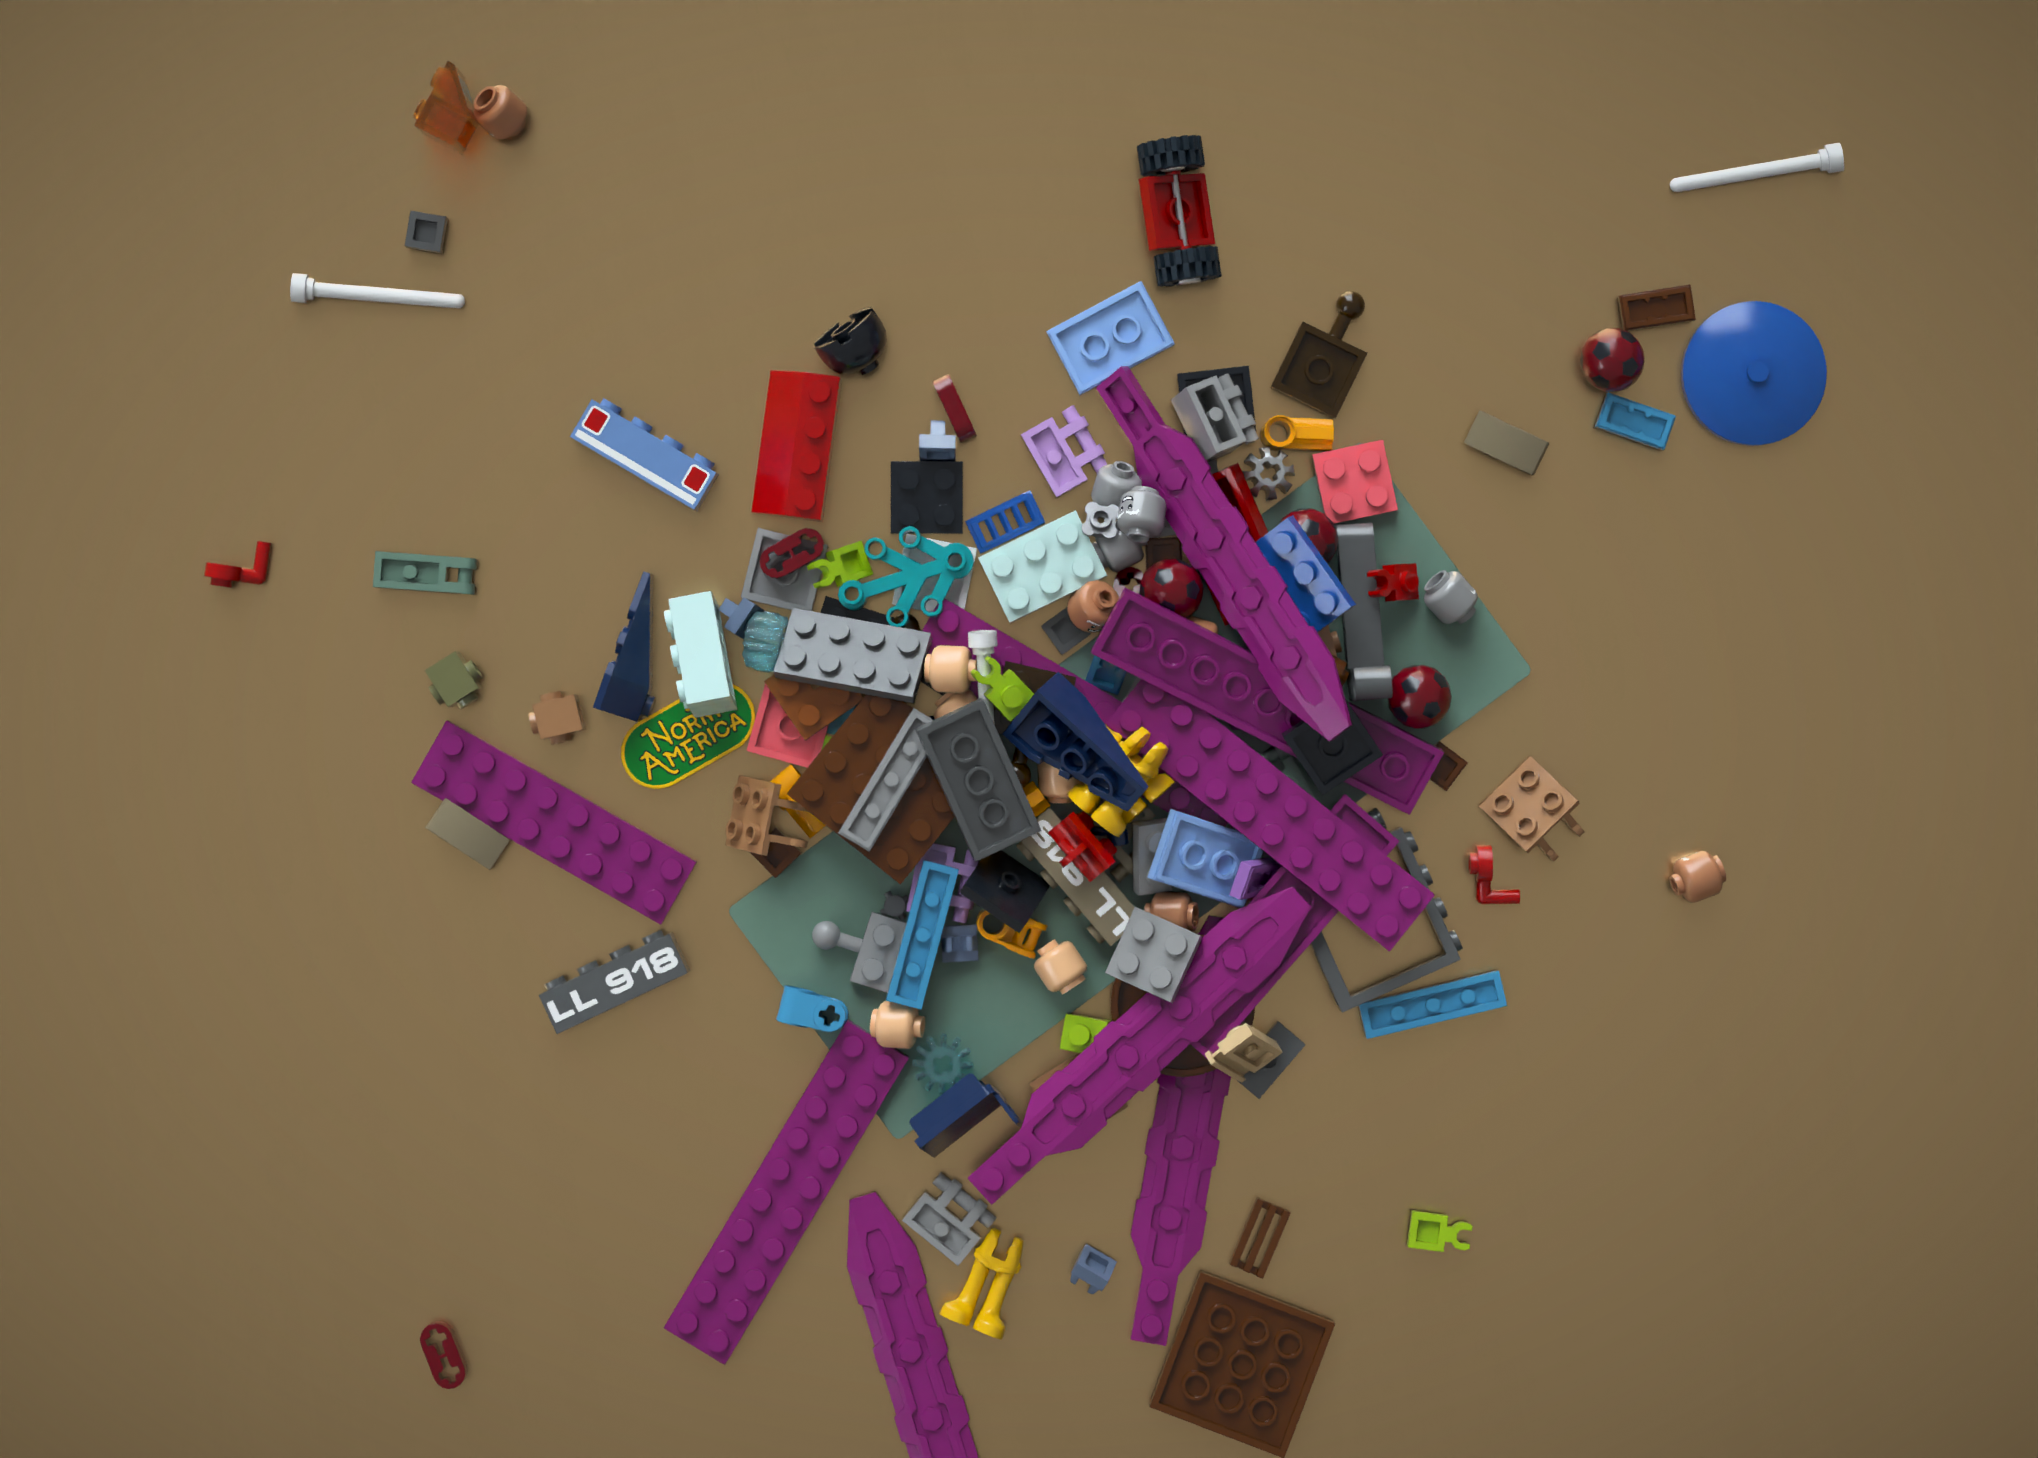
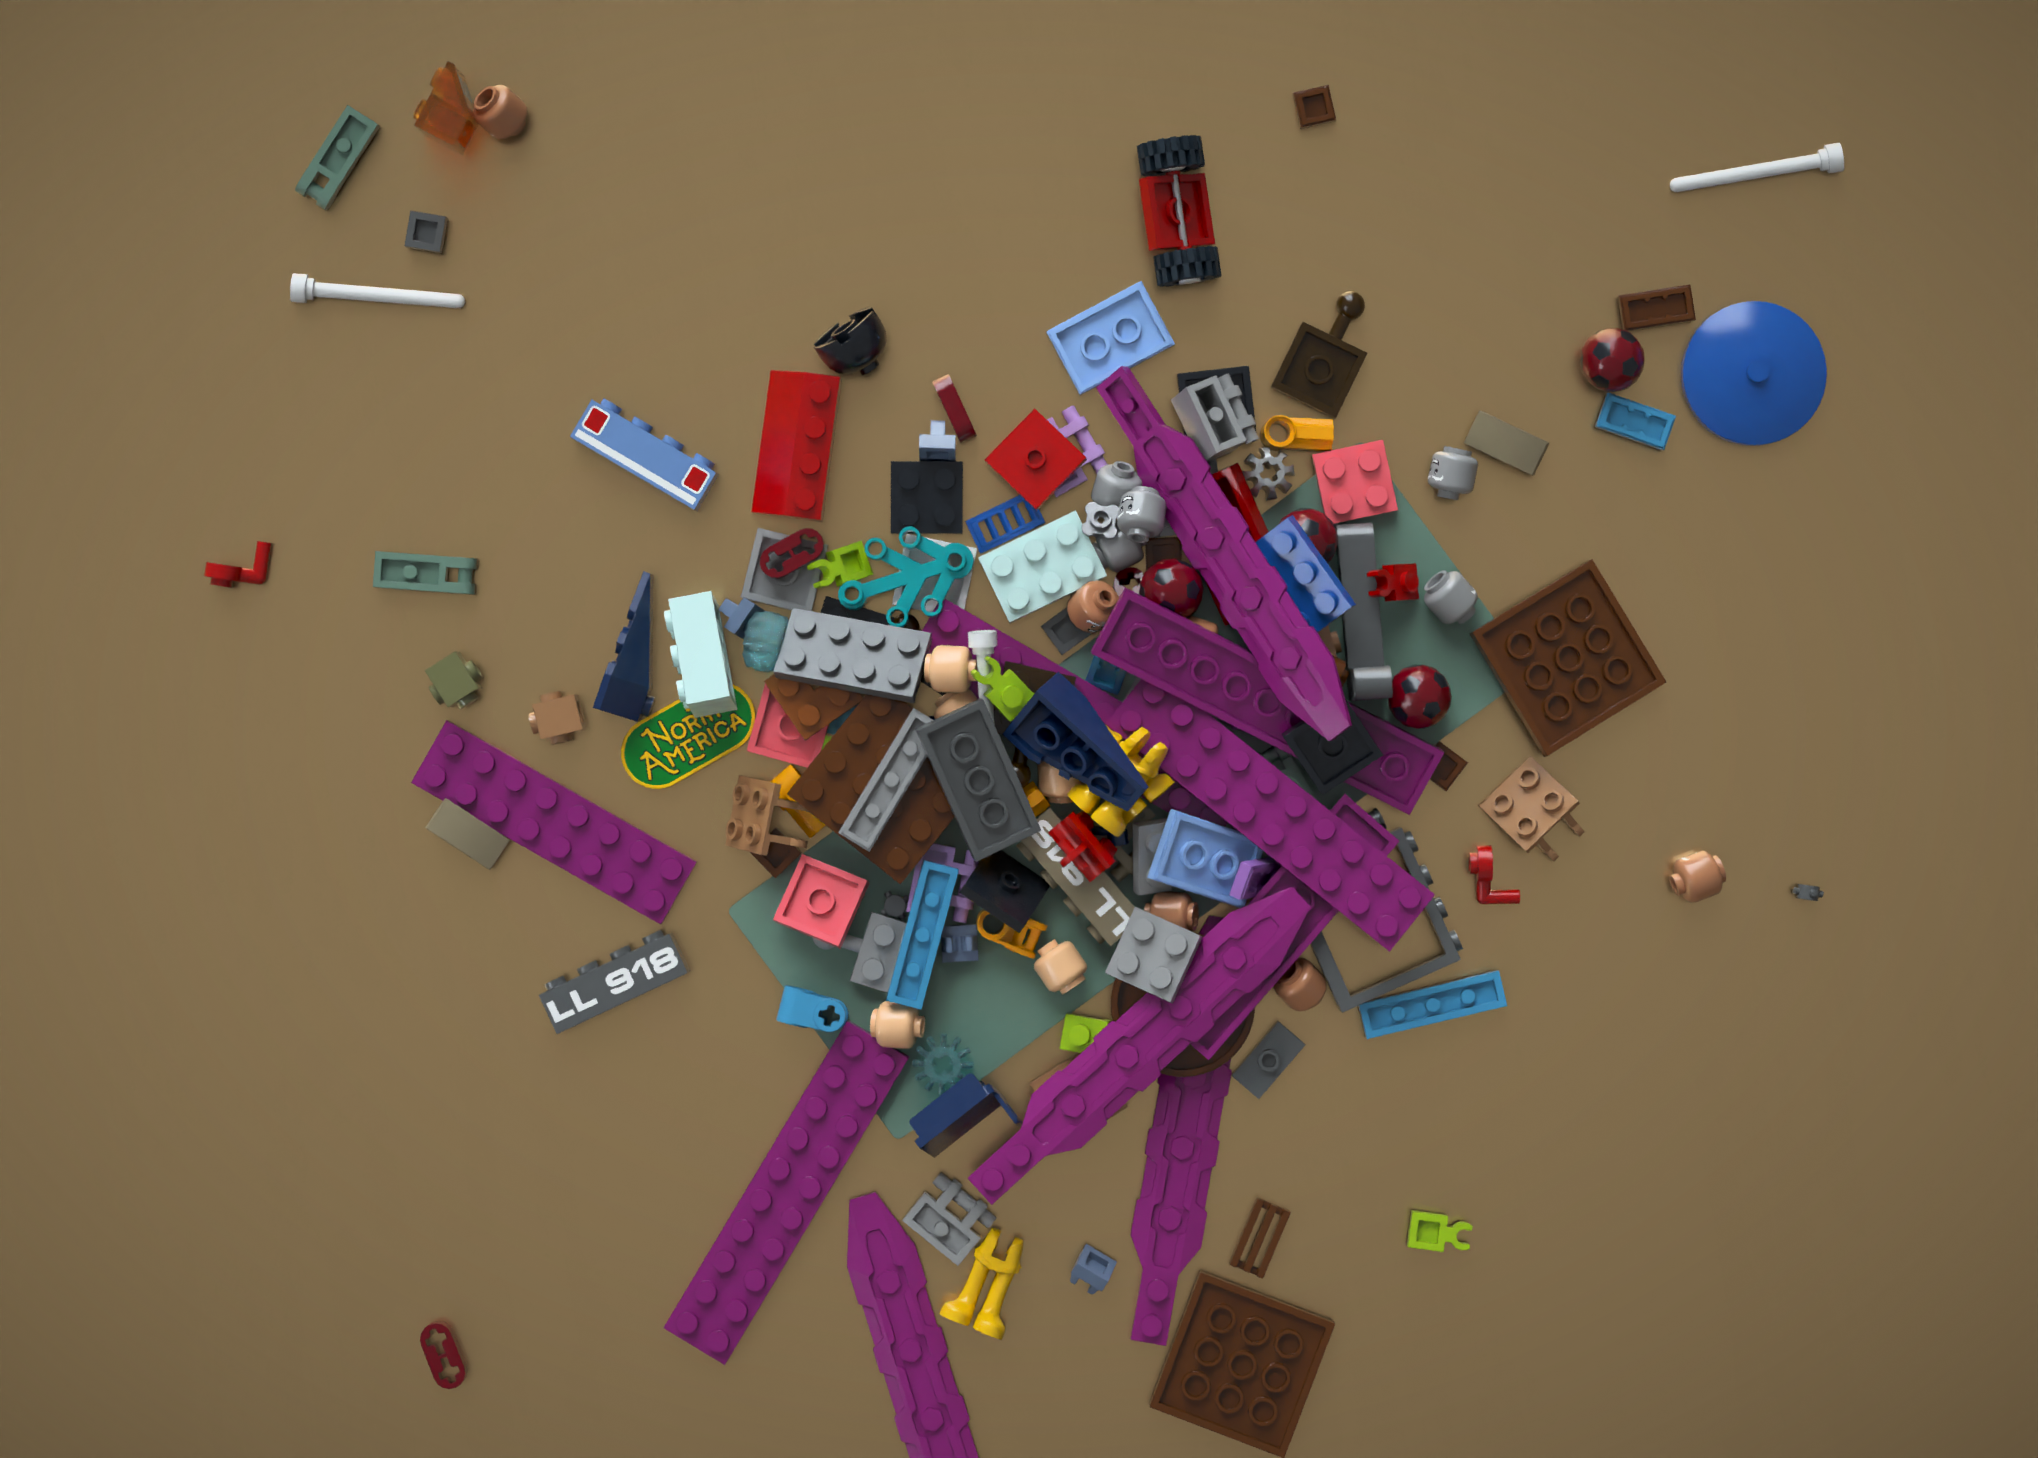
tan plate [1205,1023,1283,1083] -> none
none -> sand green plate [295,105,380,210]
none -> coral plate [773,854,869,949]
none -> red plate [985,408,1087,511]
none -> nougat head [1273,958,1327,1011]
none -> reddish brown tile [1293,85,1336,129]
none -> light grey head [1428,446,1478,500]
none -> reddish brown plate [1469,559,1666,757]
none -> dark grey piece [1793,884,1824,901]

